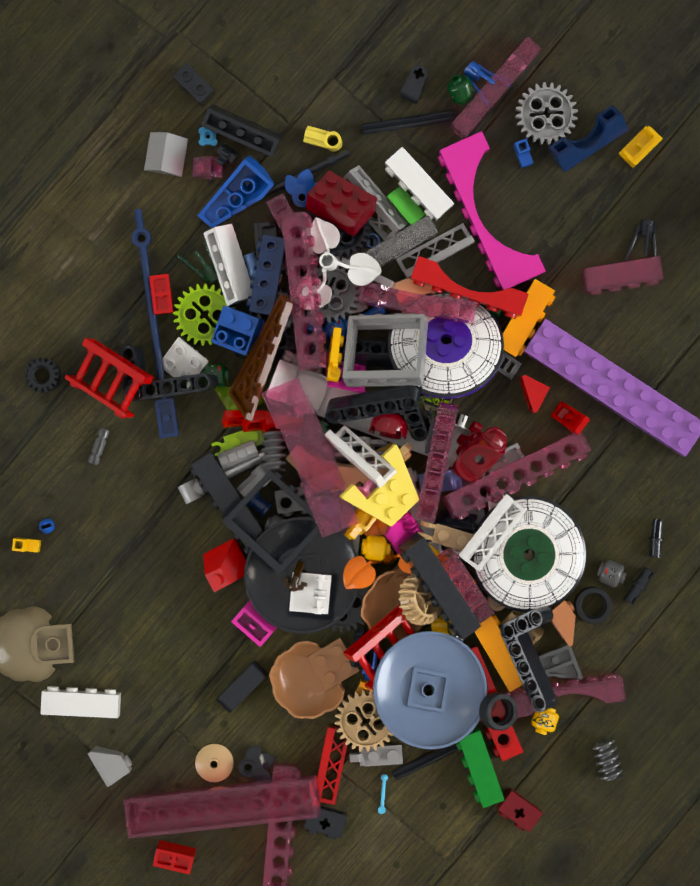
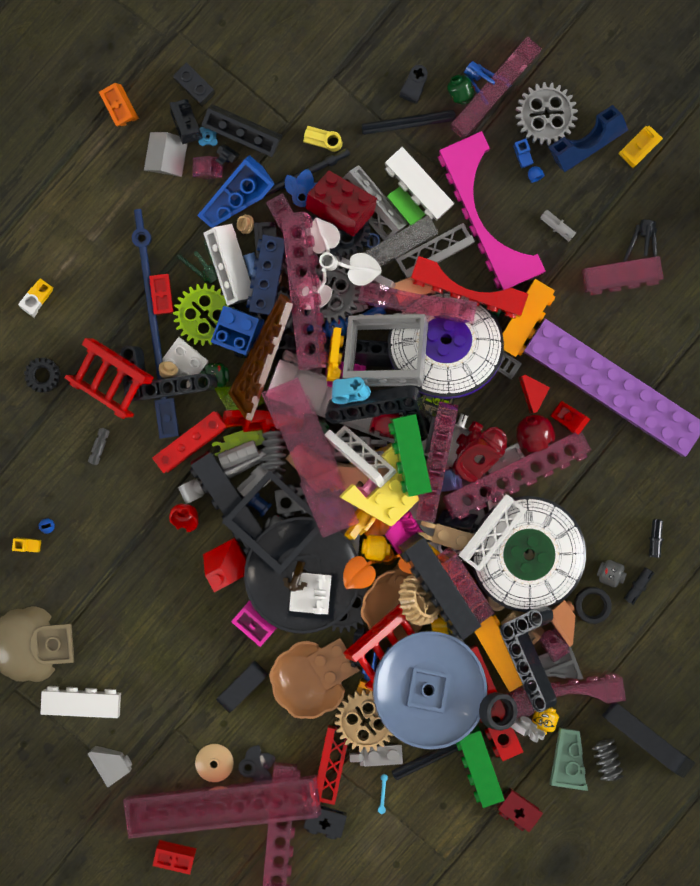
none -> leg [18,278,53,318]
none -> orange hinge [99,83,139,127]
none -> red fence [152,411,228,473]
none -> tan plate [158,362,178,379]
none -> red hair [169,504,199,532]
none -> black hinge [170,99,203,144]
none -> tan plate [237,215,254,234]
none -> medium azure piece [332,377,371,404]
none -> green brick [388,414,432,497]
none -> light grey plate [511,716,546,742]
none -> dark red cylinder [516,415,555,452]
none -> blue hinge [528,166,545,183]
none -> light grey axle [540,210,576,242]
none -> clear pink brick [540,628,570,663]
none -> sand green wing [550,727,588,791]
none -> black beam [602,700,695,778]

